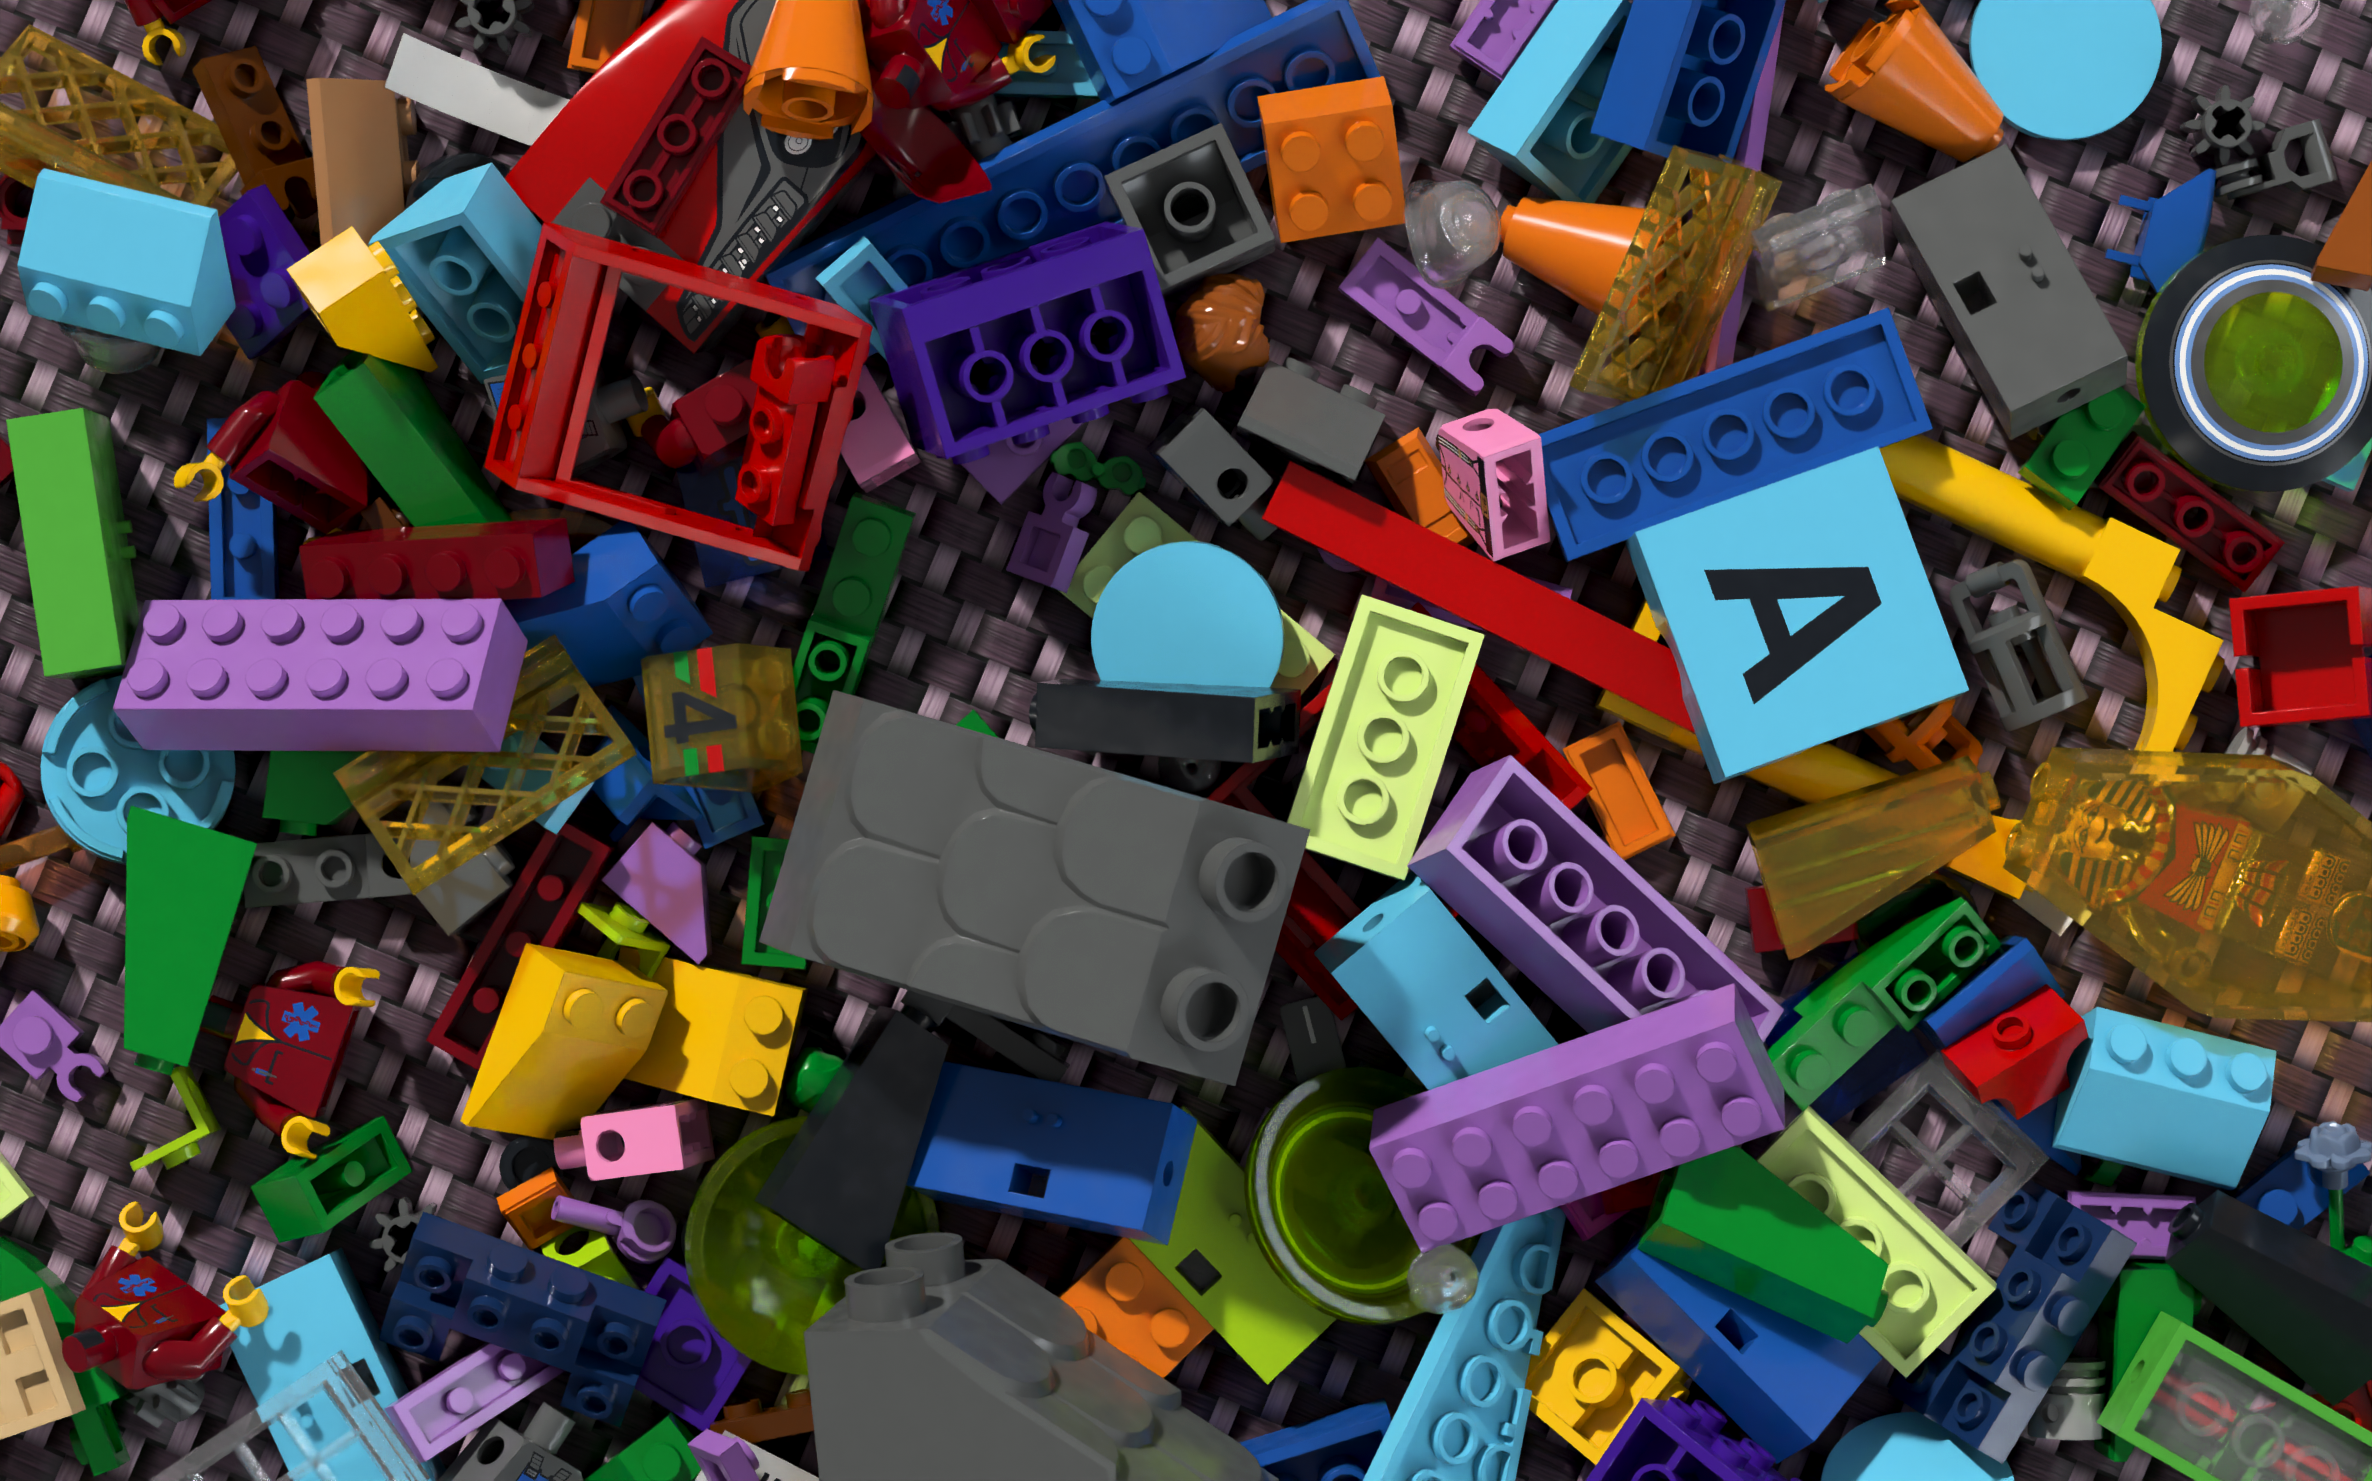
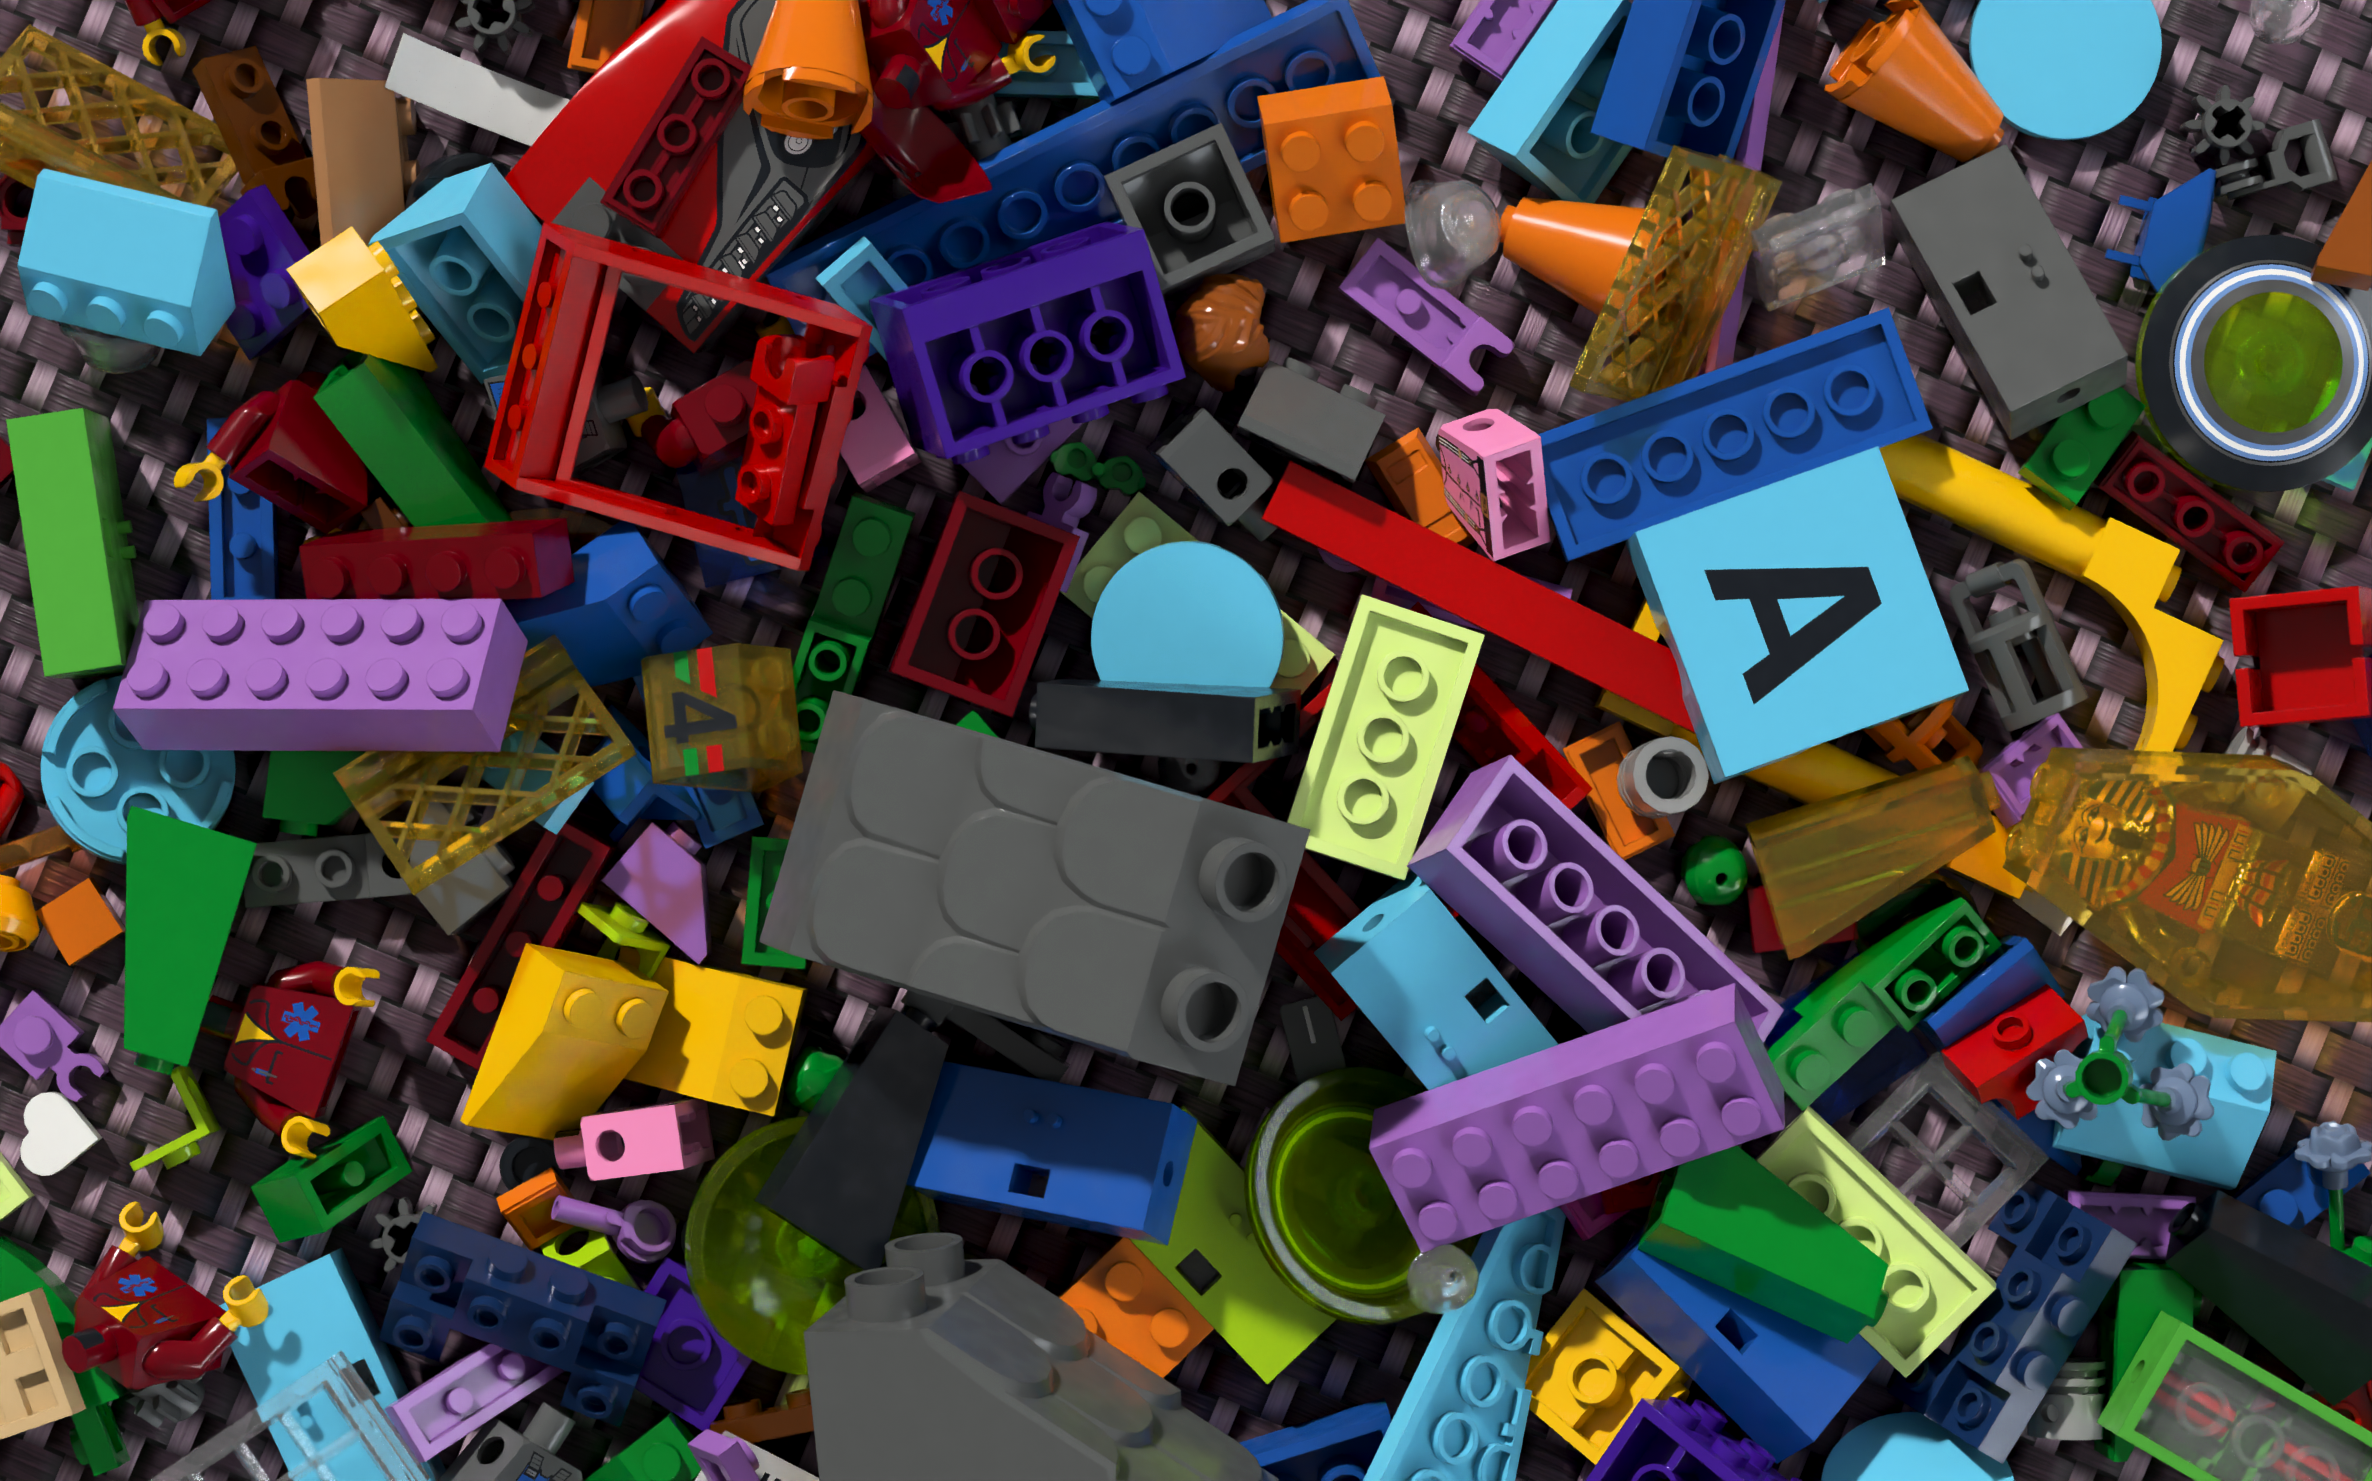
none -> white tile [20,1091,102,1176]
none -> orange tile [36,877,126,966]
none -> dark red slope [889,491,1080,717]
none -> light grey piece [1616,736,1709,819]
none -> green piece [1680,835,1748,905]
none -> medium lavender plate [1969,713,2093,829]
none -> sand blue plant [2026,966,2214,1141]

